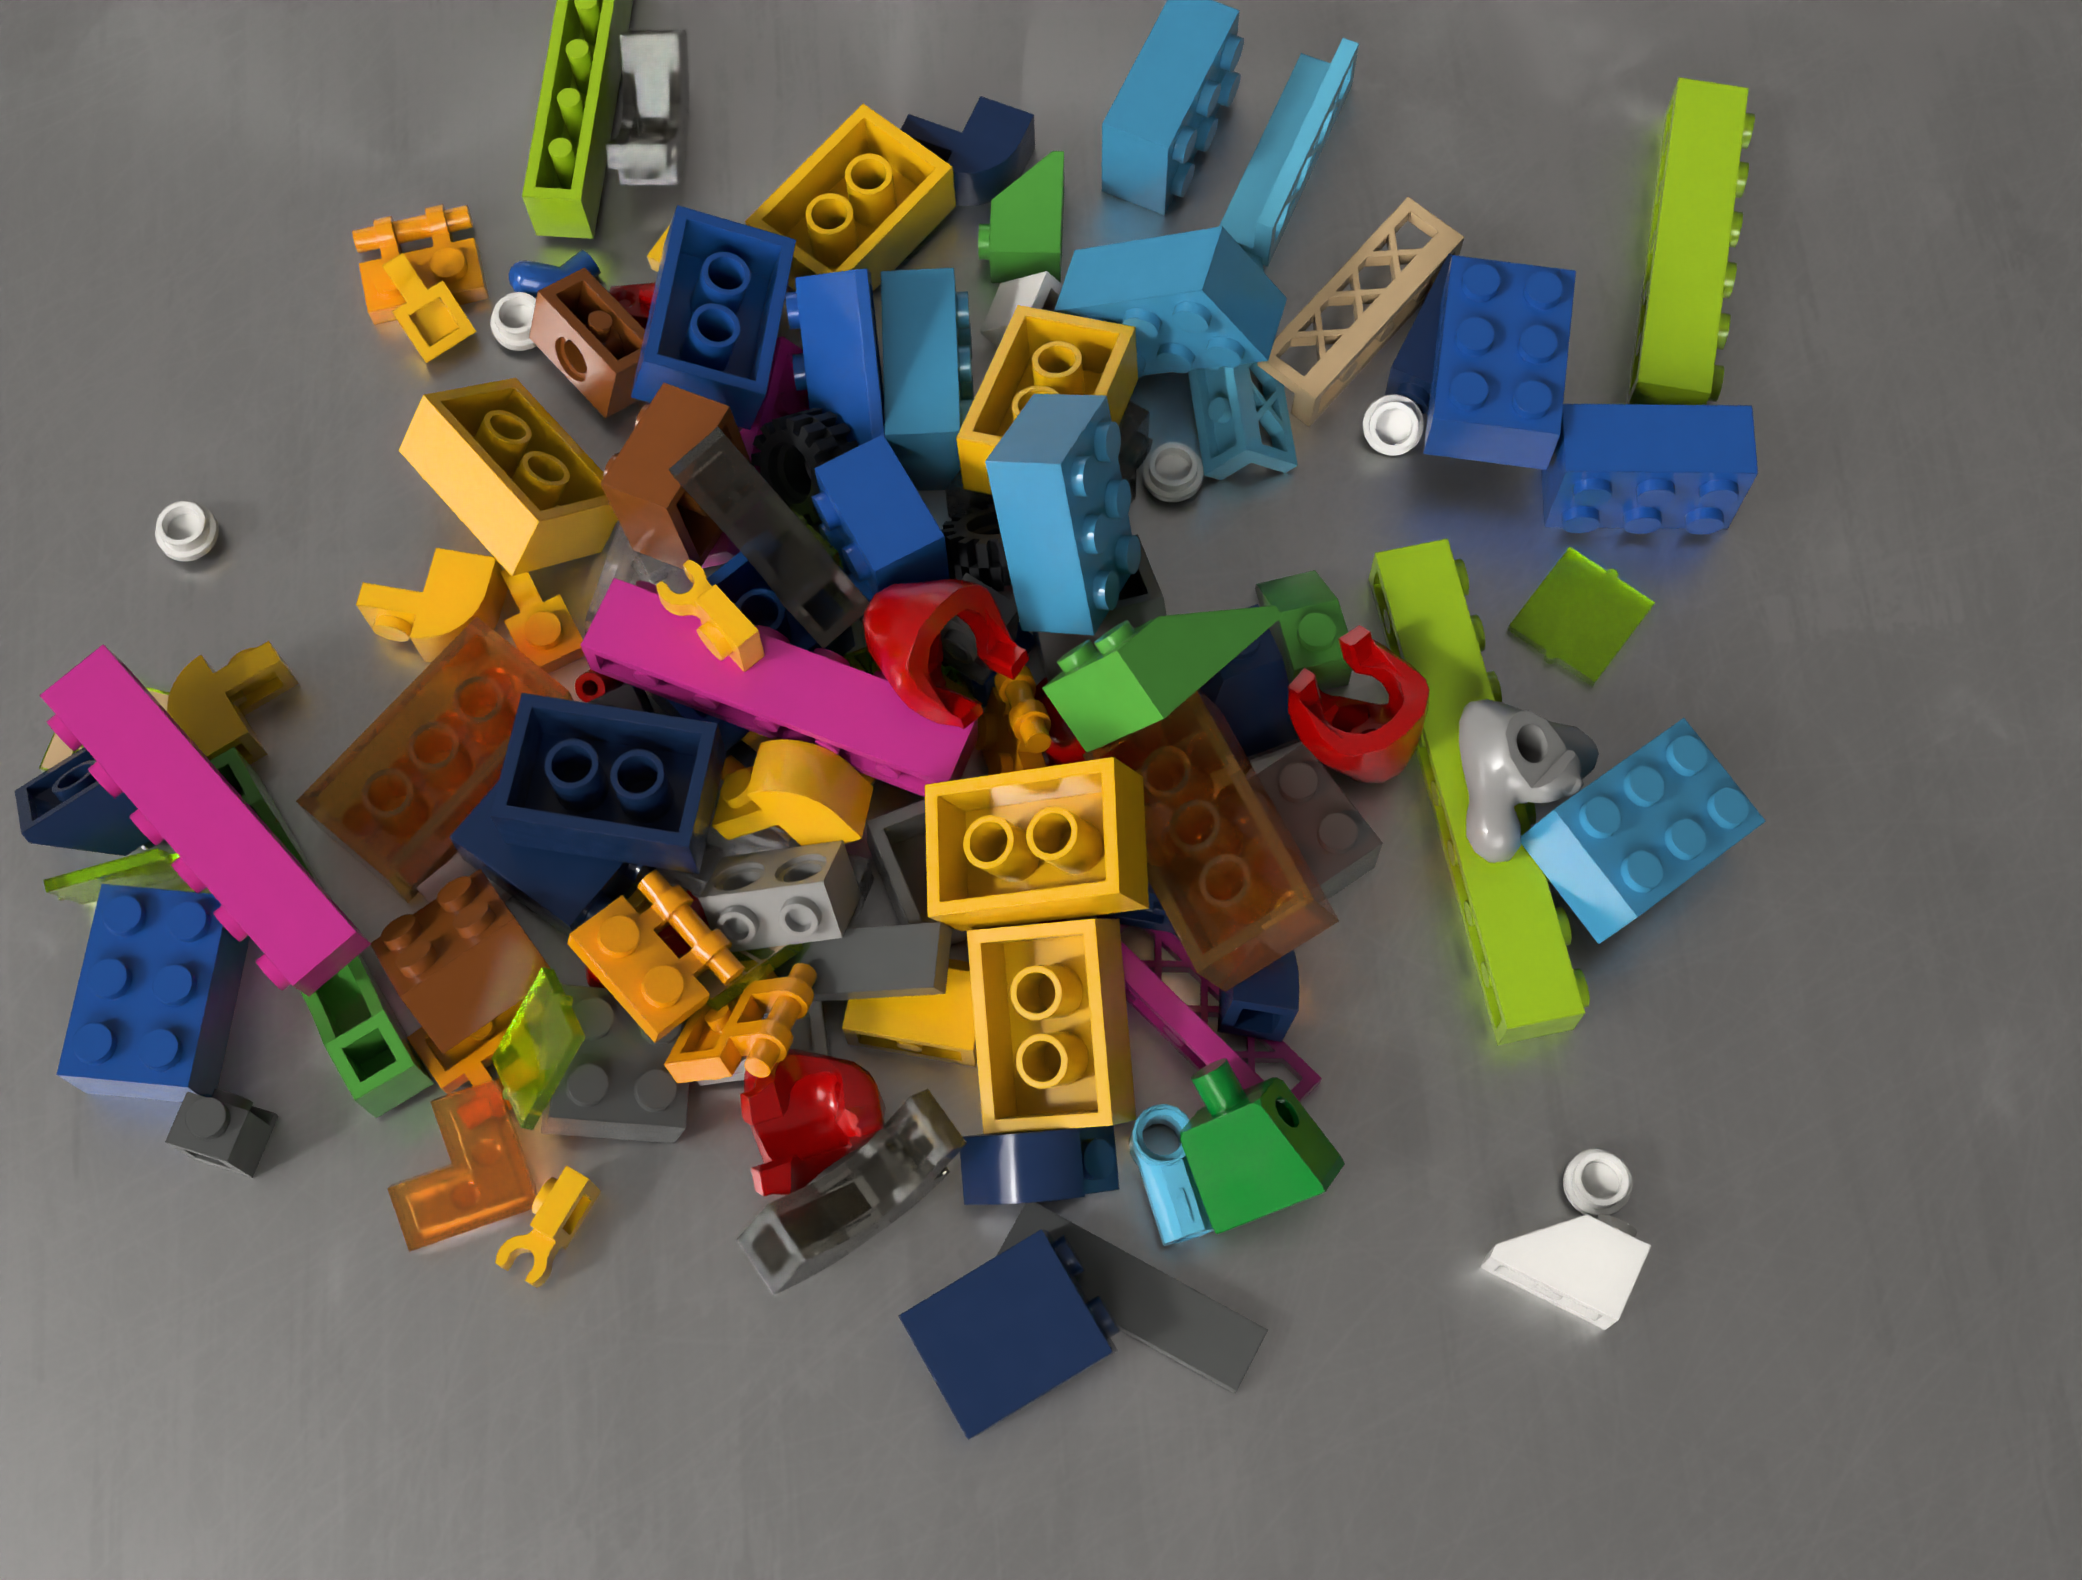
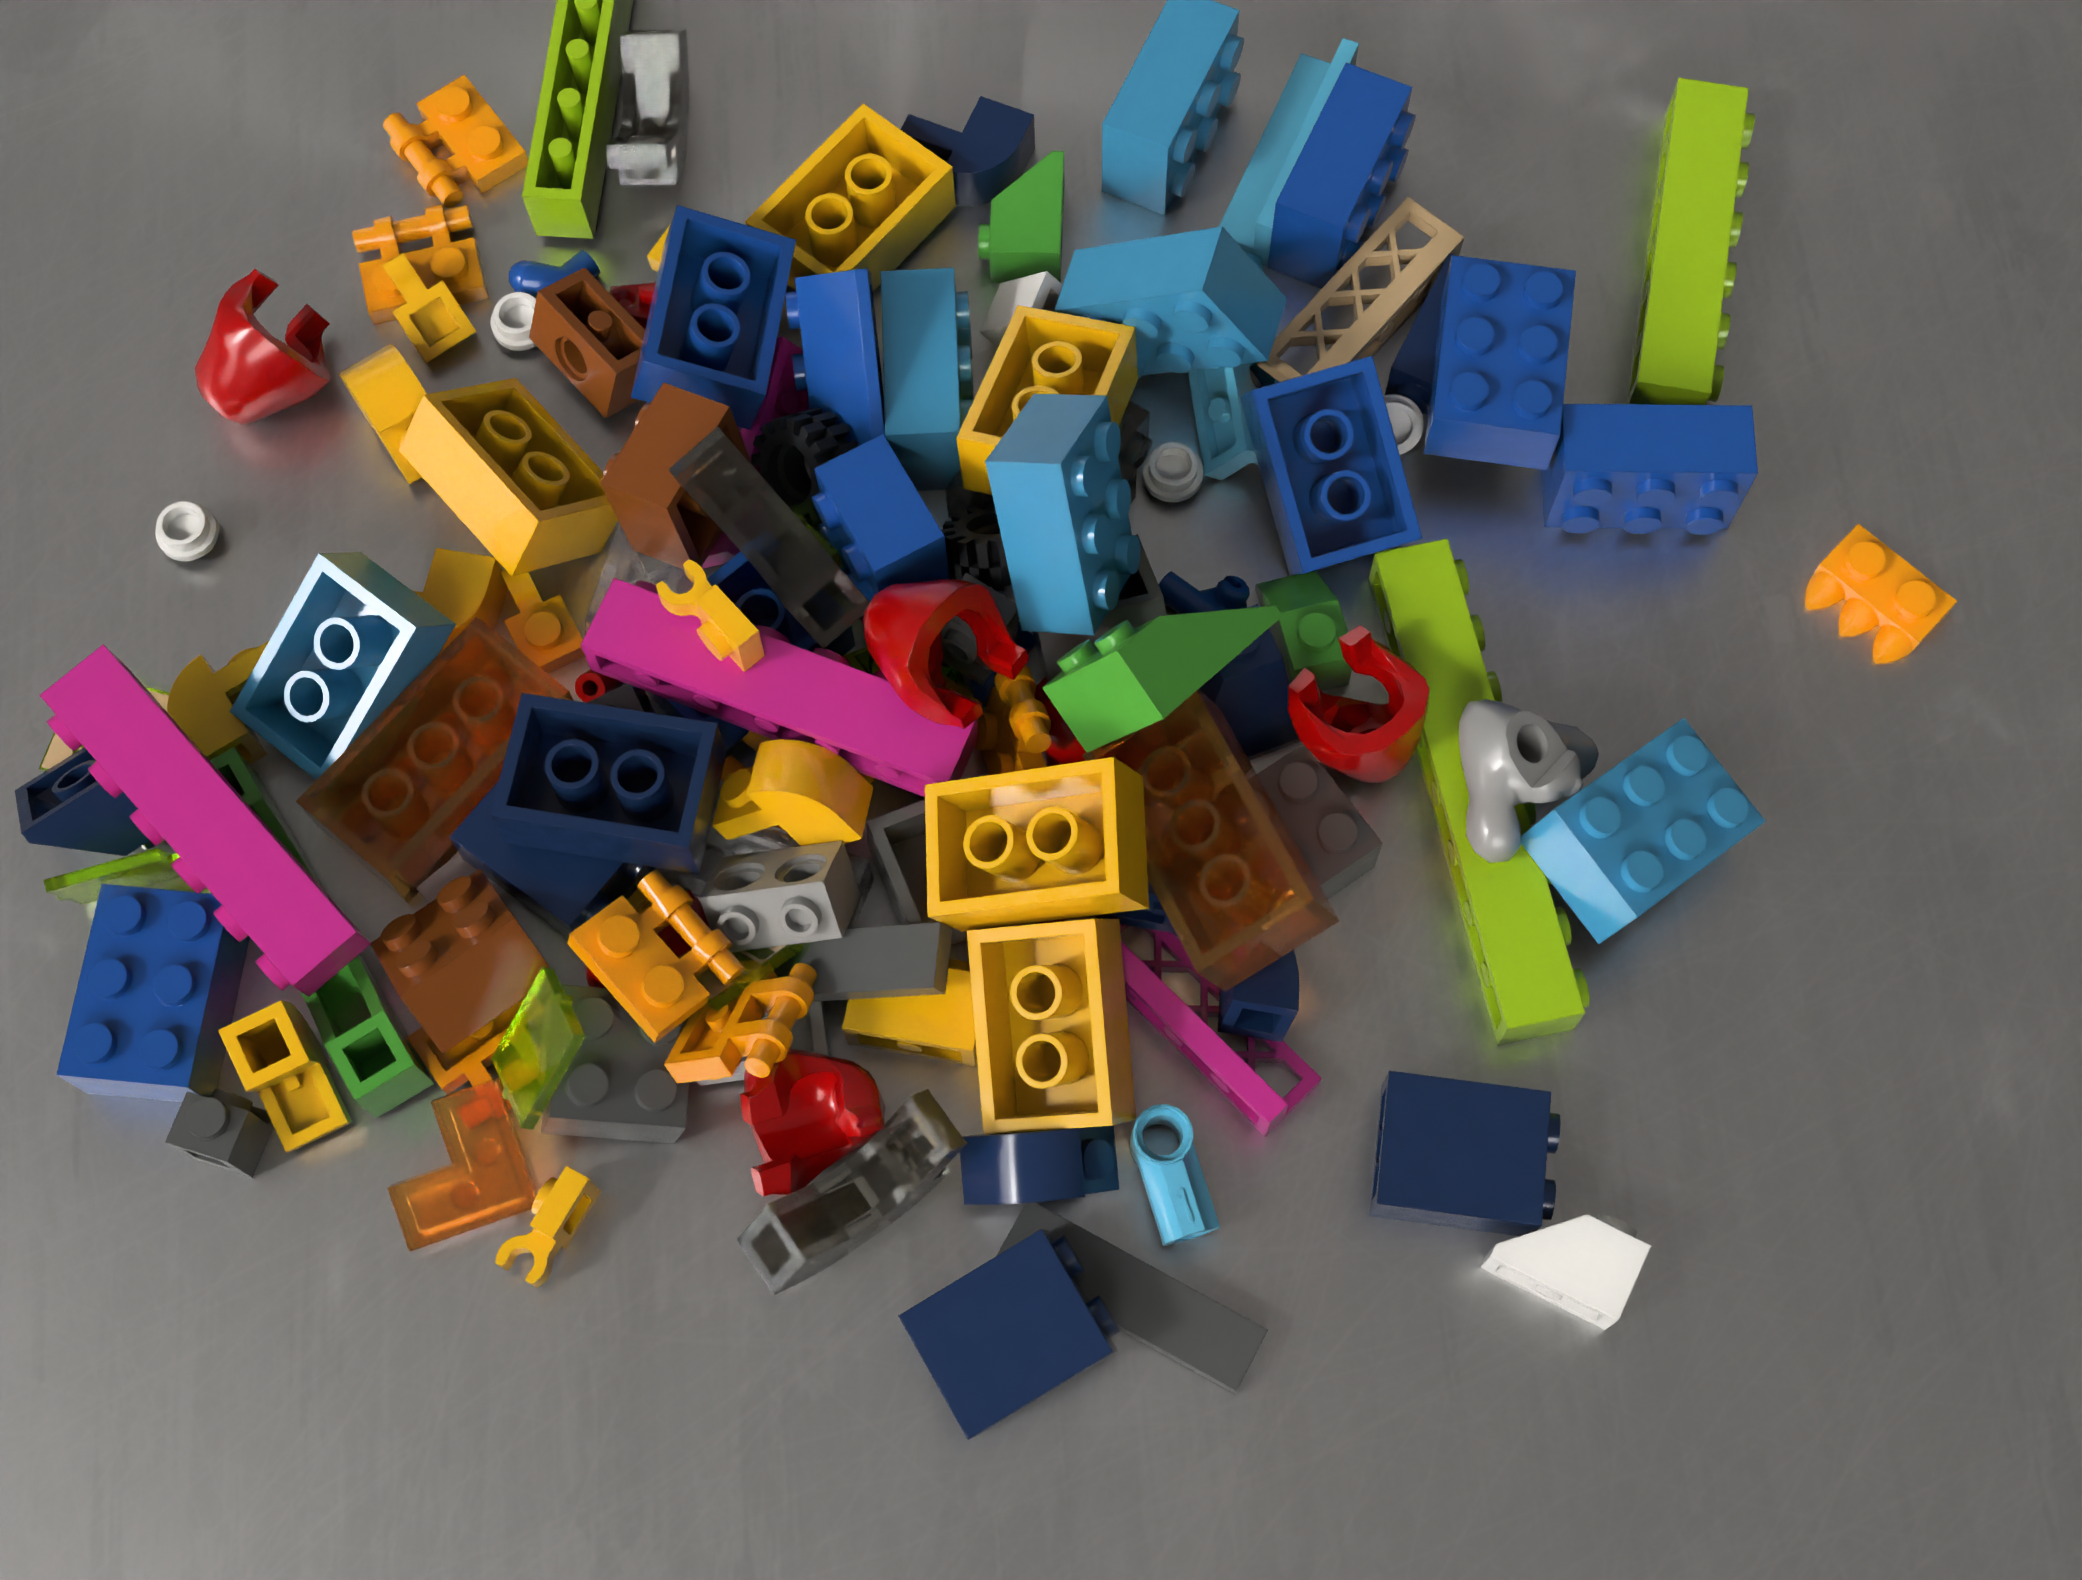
green torso [1180,1058,1345,1235] -> none
clear neon green piece [1507,547,1655,687] -> none
white plate [1563,1149,1633,1217] -> none
none -> red piece [194,269,331,425]
none -> yellow brick [218,1000,352,1152]
none -> dark azure brick [230,552,456,786]
none -> yellow brick [338,344,427,484]
none -> light orange plate [383,74,528,208]
none -> blue arm [1158,571,1250,614]
none -> blue brick [1240,356,1423,575]
none -> blue brick [1268,63,1416,289]
none -> dark blue brick [1369,1071,1561,1236]
none -> light orange plate [1805,524,1957,664]

